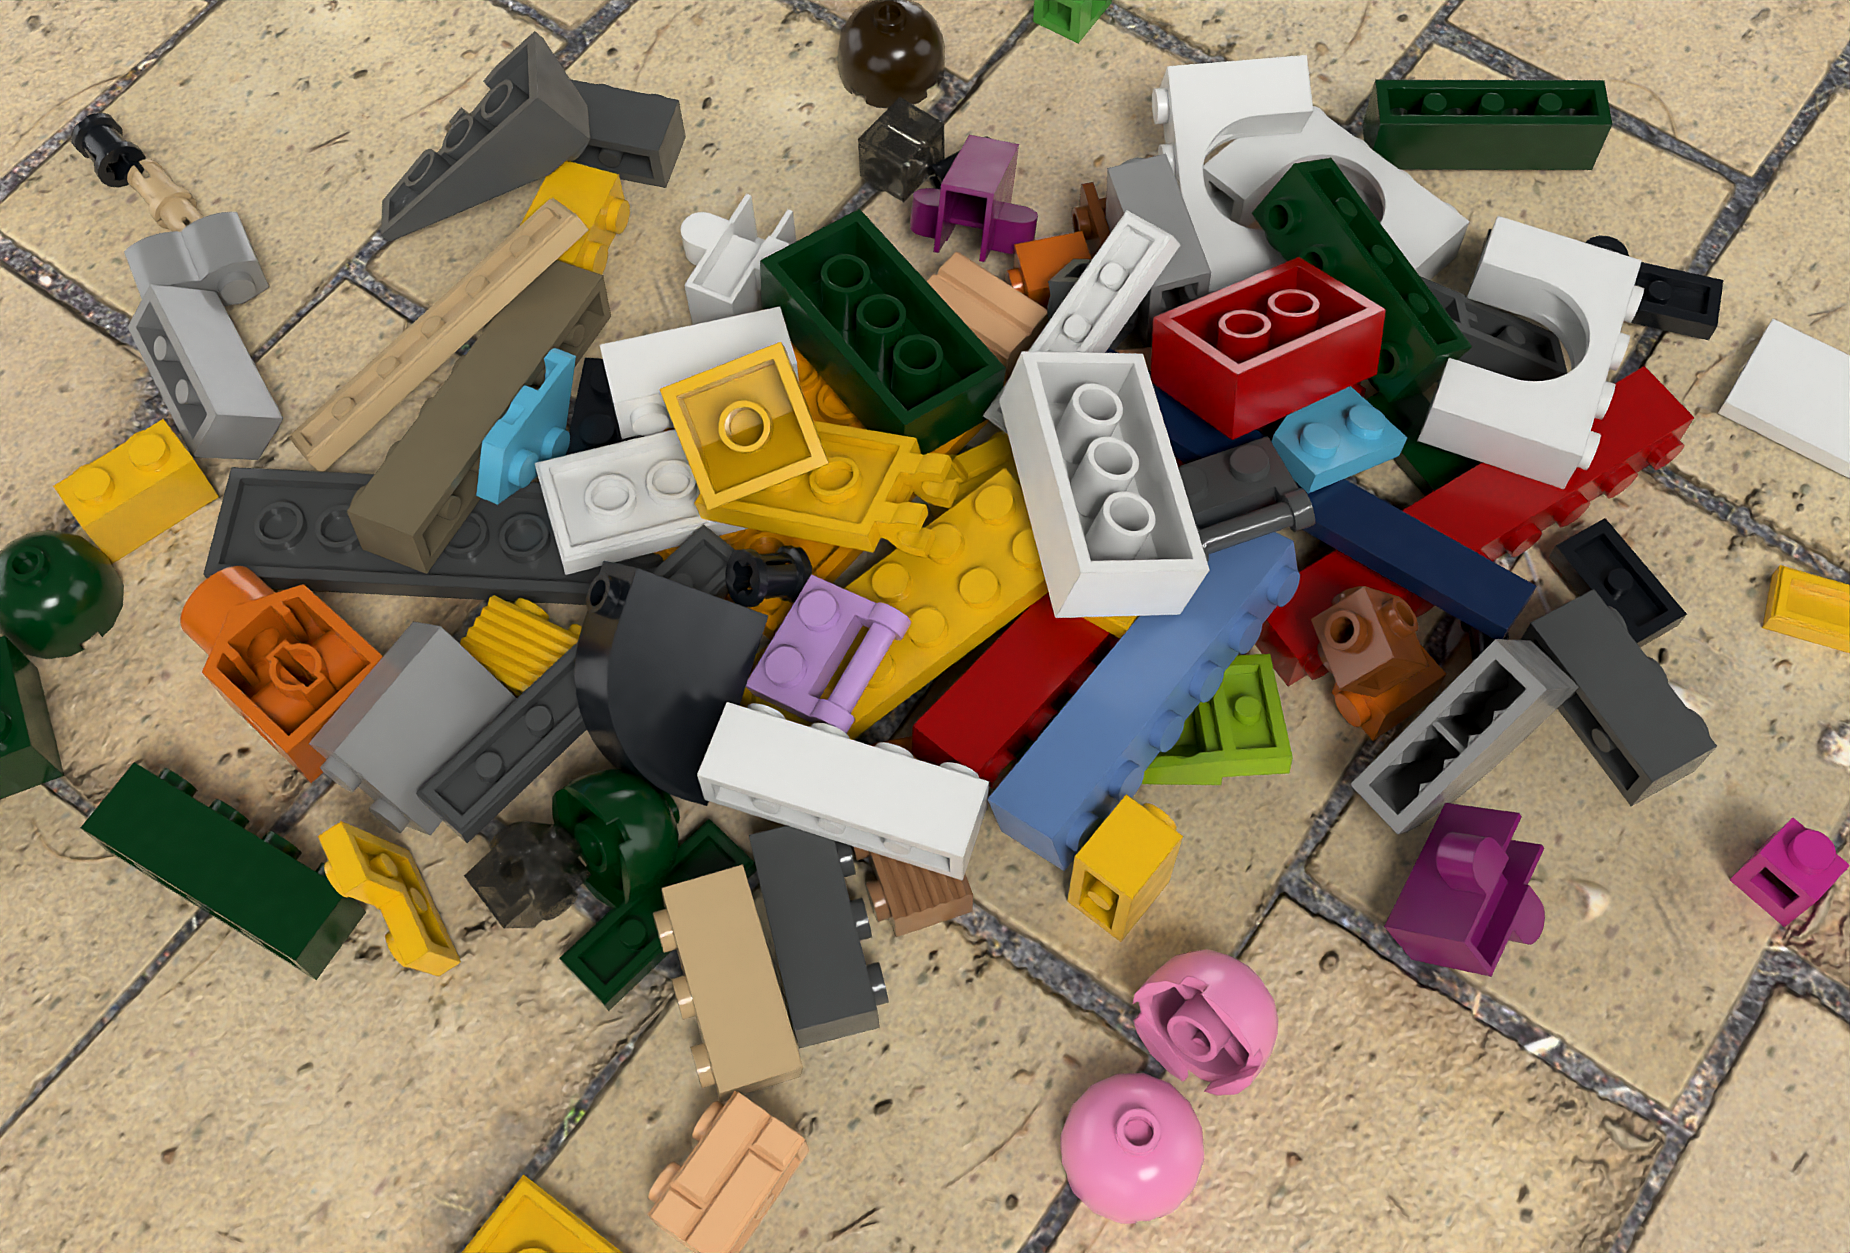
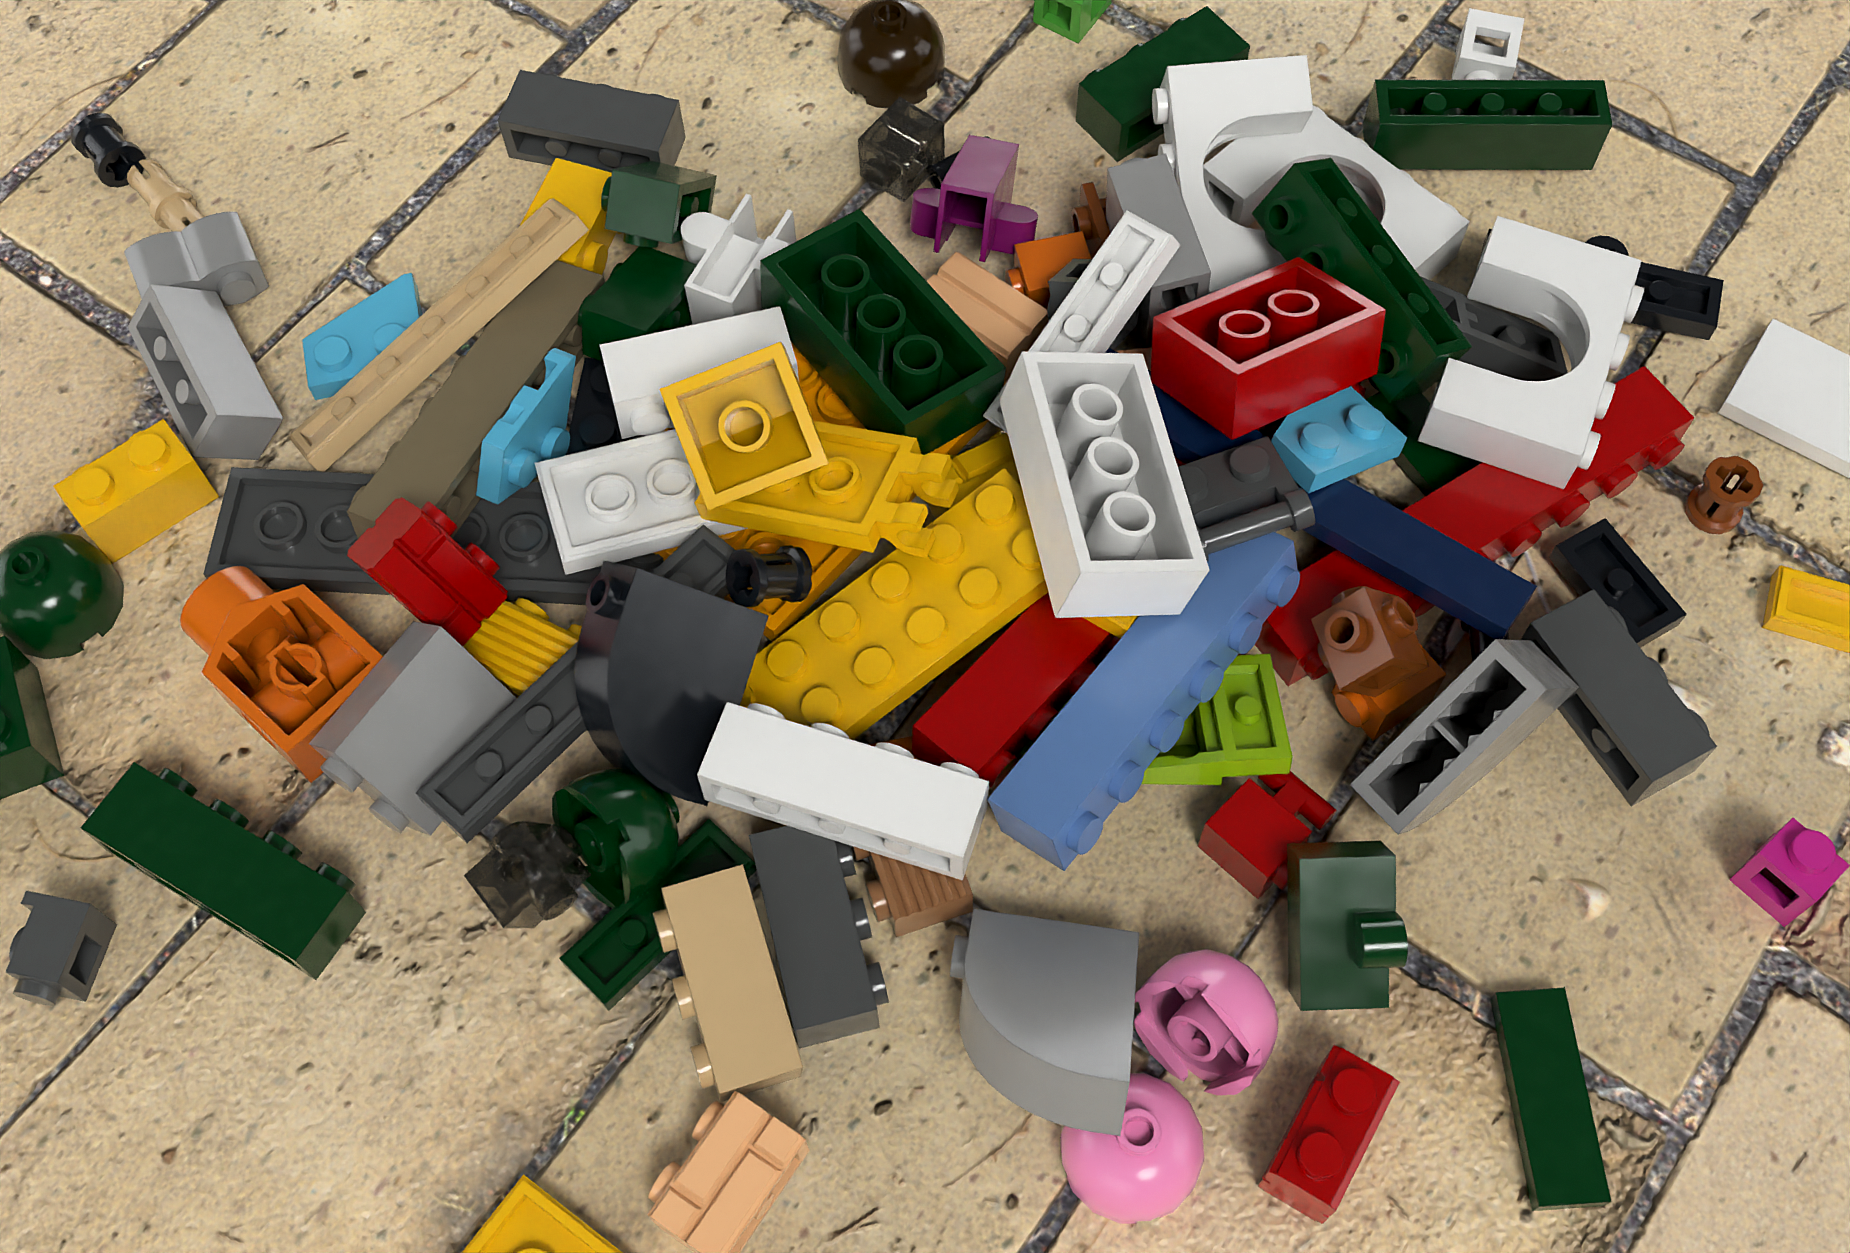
yellow plate [318,821,461,977] -> none
dark grey wedge [381,31,590,242] -> none
lavender plate [746,574,911,734] -> none
yellow brick [1067,794,1183,942] -> none
magenta piece [1384,803,1545,977] -> none
none -> dark grey brick [6,891,117,1006]
none -> medium azure wing [302,273,432,400]
none -> red brick [347,497,508,647]
none -> dark green brick [578,246,697,362]
none -> dark green brick [601,161,717,248]
none -> light grey brick [950,909,1139,1136]
none -> dark green brick [1076,6,1250,162]
none -> red brick [1197,771,1337,899]
none -> red brick [1258,1045,1400,1224]
none -> dark green piece [1287,840,1408,1011]
none -> white brick [1451,8,1524,80]
none -> dark green tile [1490,987,1611,1211]
none -> dark orange bush [1685,456,1763,534]

